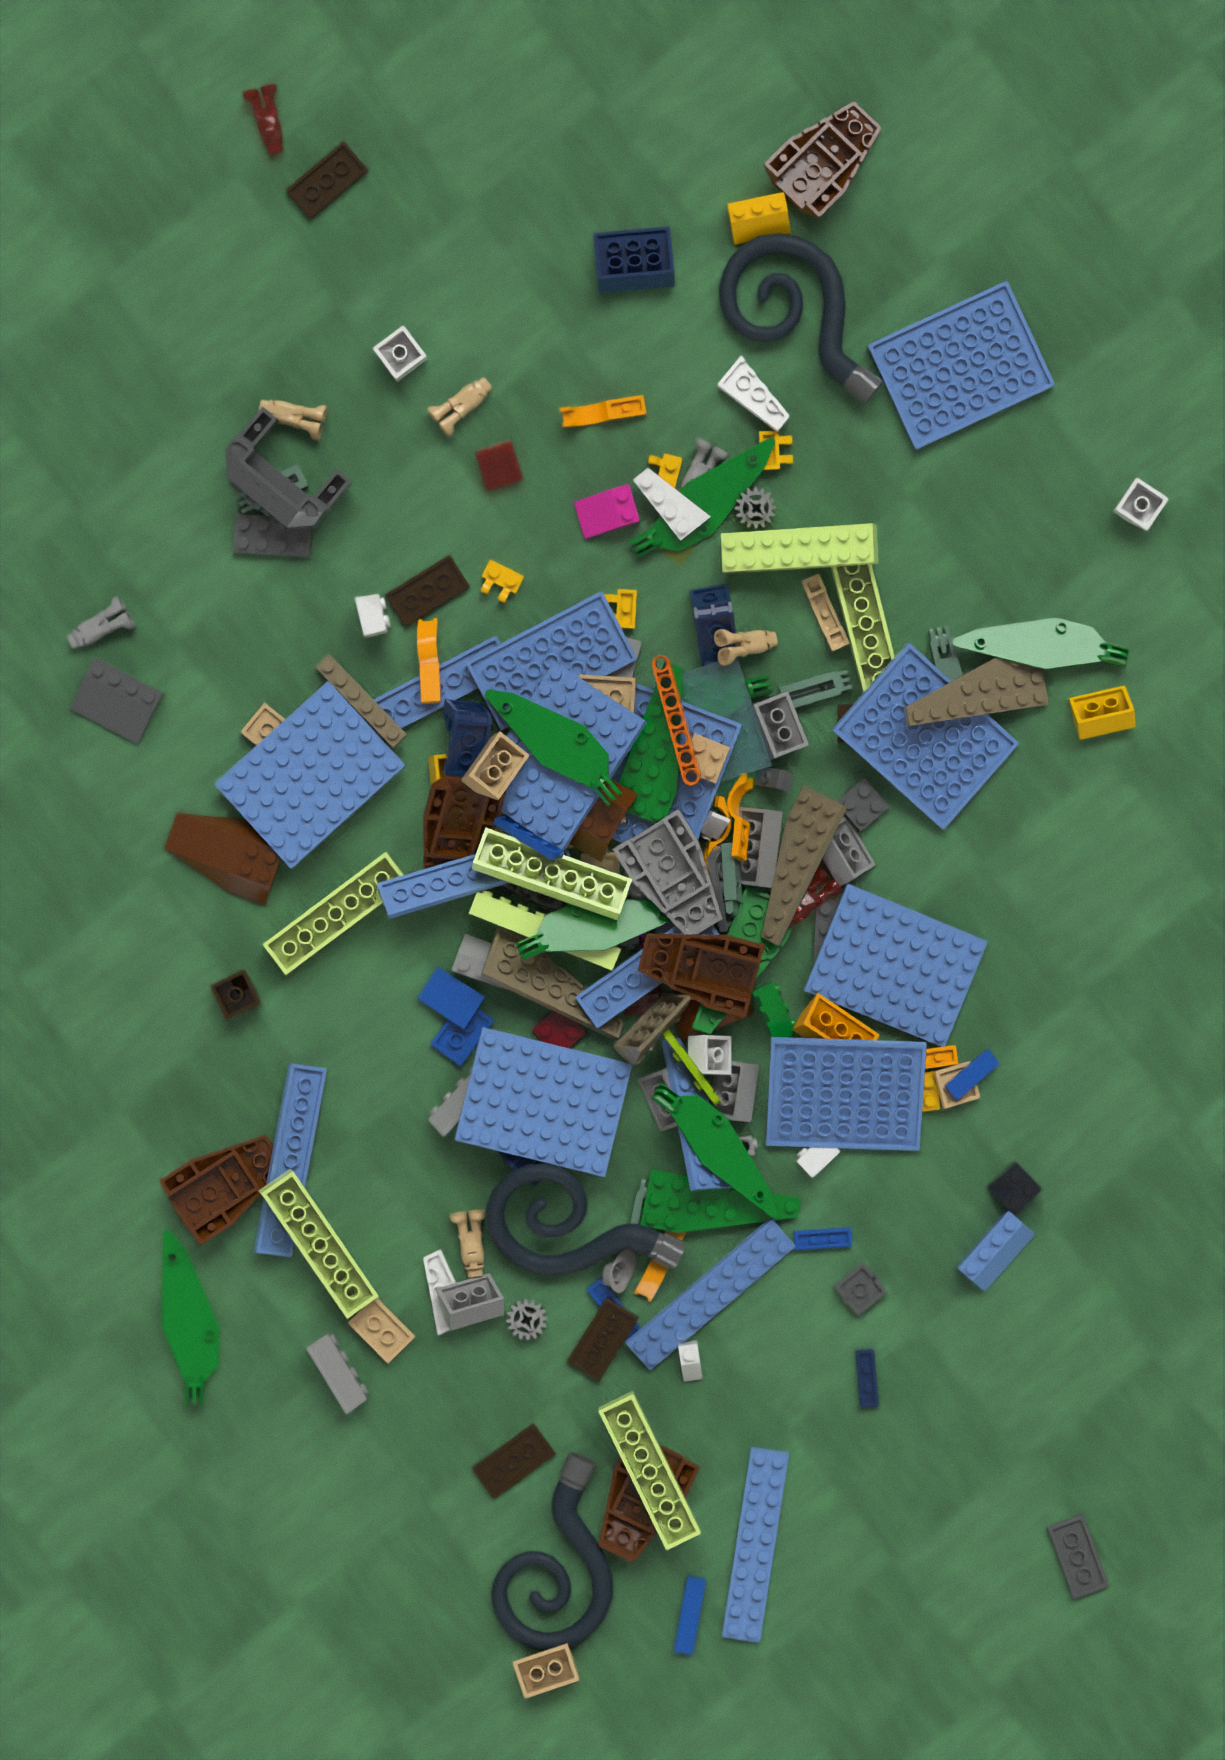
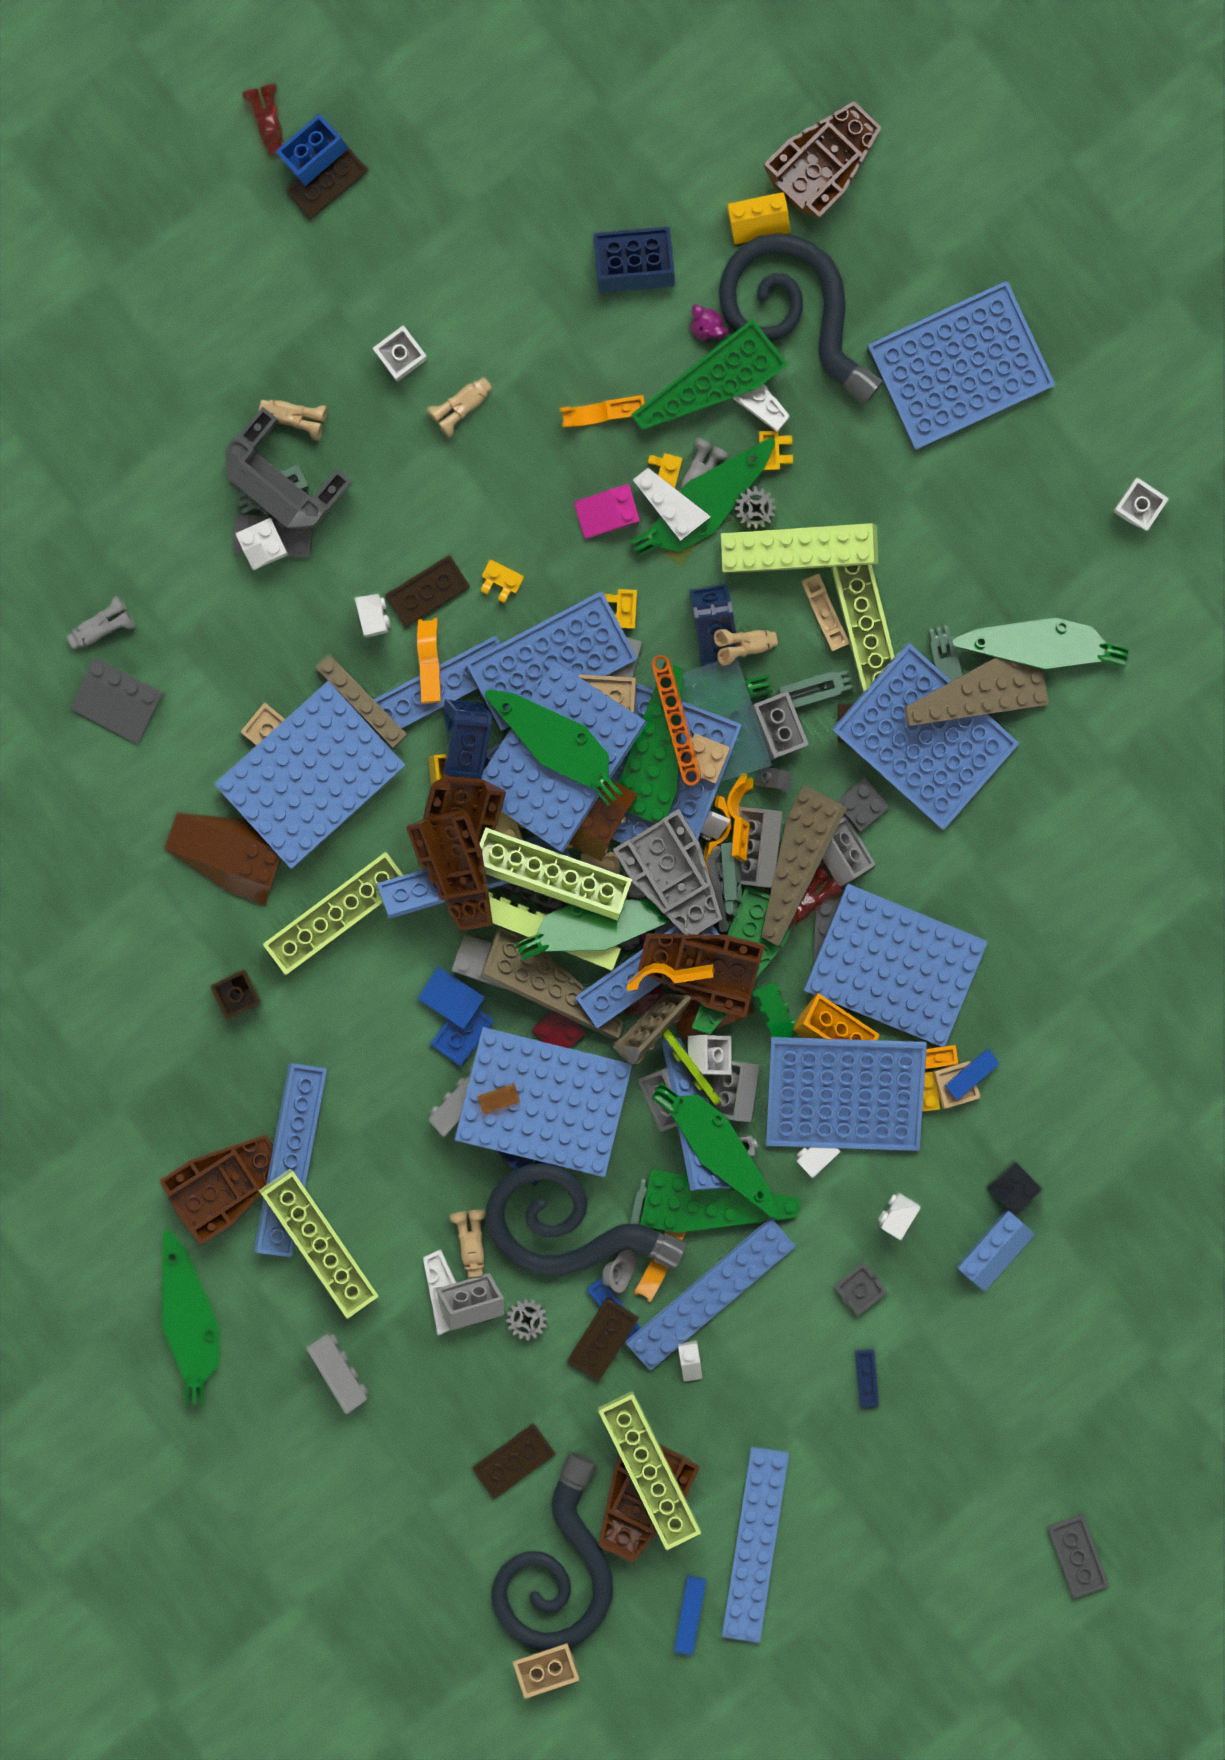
tan plate [348,1297,415,1363] -> none
tan slope [461,731,529,800] -> none
clear red slope [475,440,524,491] -> none
blue tile [493,815,565,860] -> none
blue tile [794,1227,852,1250] -> none
yellow slope [1069,685,1136,740] -> none
none -> white slope [235,518,289,570]
none -> blue brick [276,114,349,186]
none -> reddish brown wedge [406,809,493,931]
none -> clear orange tile [477,1083,520,1114]
none -> light orange piece [626,963,715,991]
none -> green wing [631,319,788,430]
none -> magenta hair [690,304,729,342]
none -> white slope [878,1192,921,1240]

